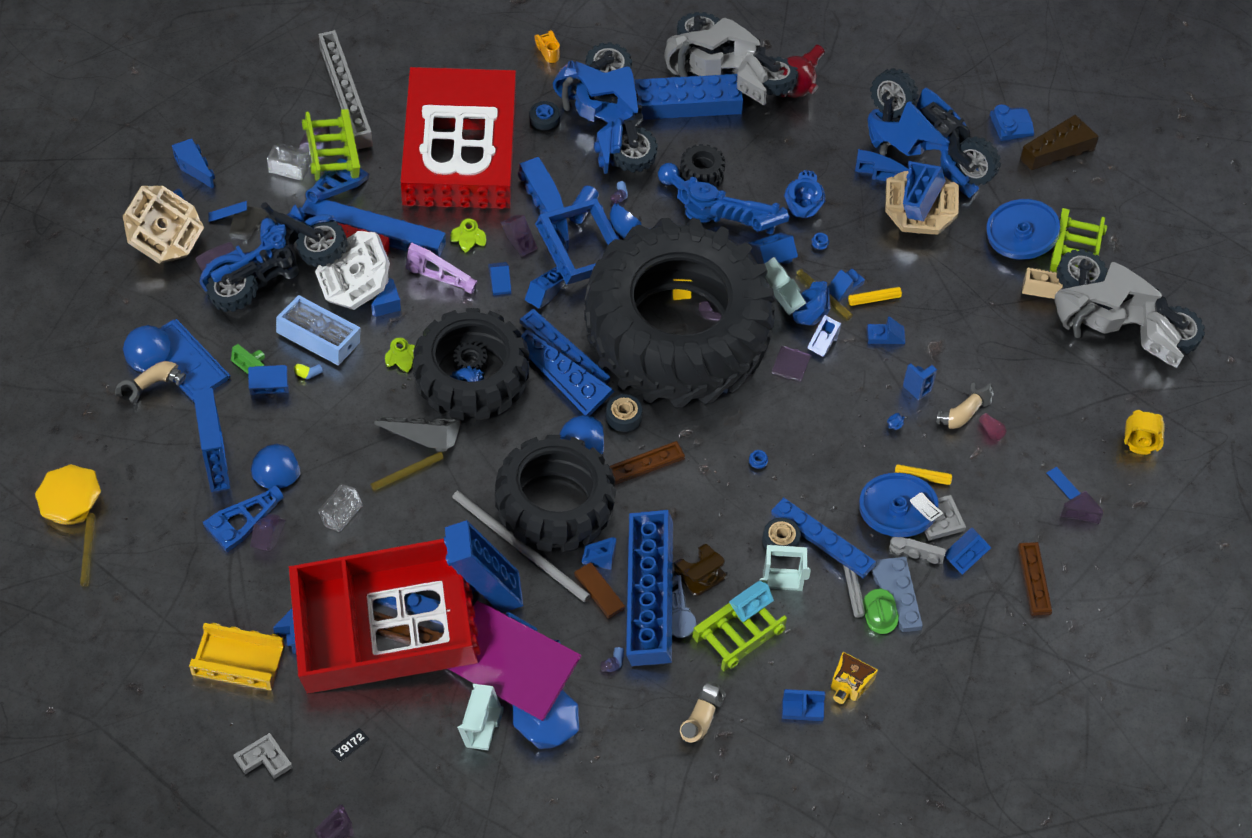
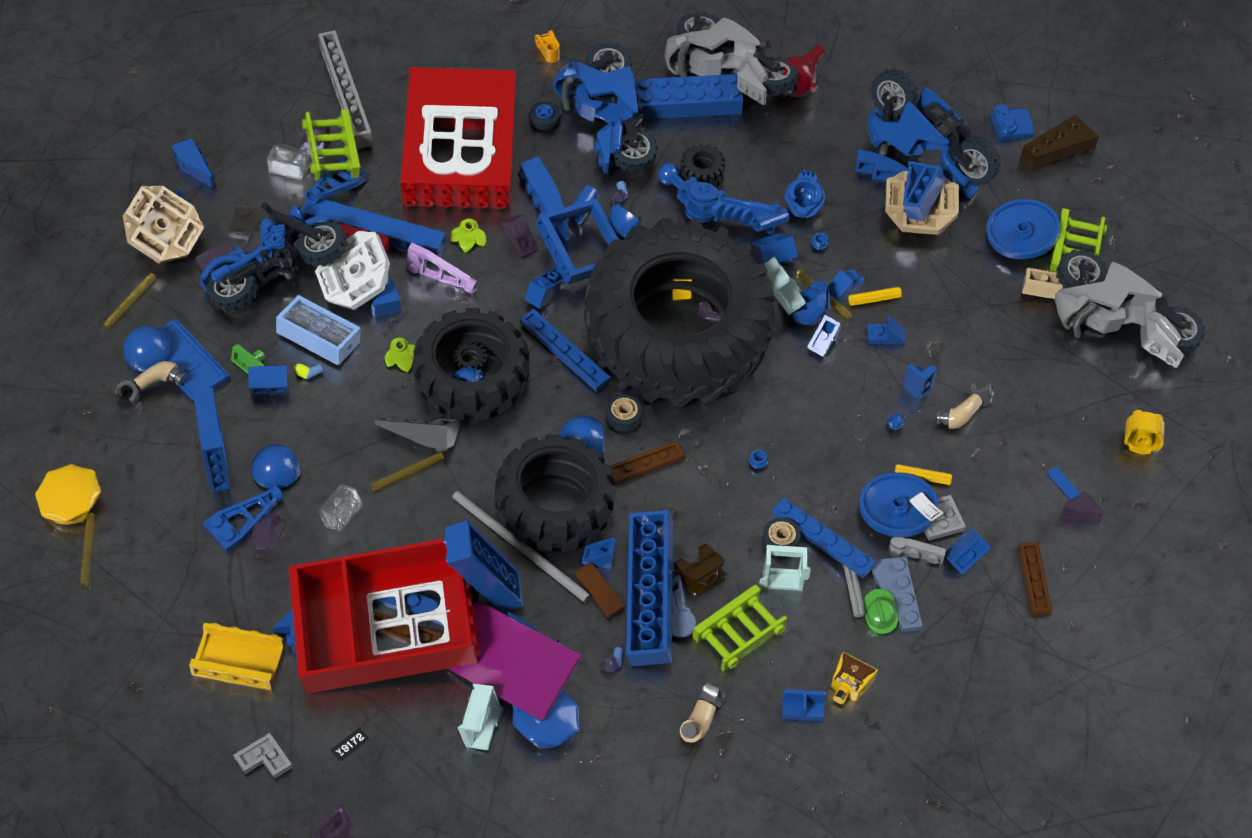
blue sticker [208,201,247,222] -> none
blue slope [488,262,511,295] -> none
blue wing [522,329,614,416] -> none
medium azure slope [729,581,774,622] -> none
clear purple piece [772,346,811,382] -> none
clear pink cone [979,413,1006,440] -> none
none -> clear yellow bar [103,273,156,329]

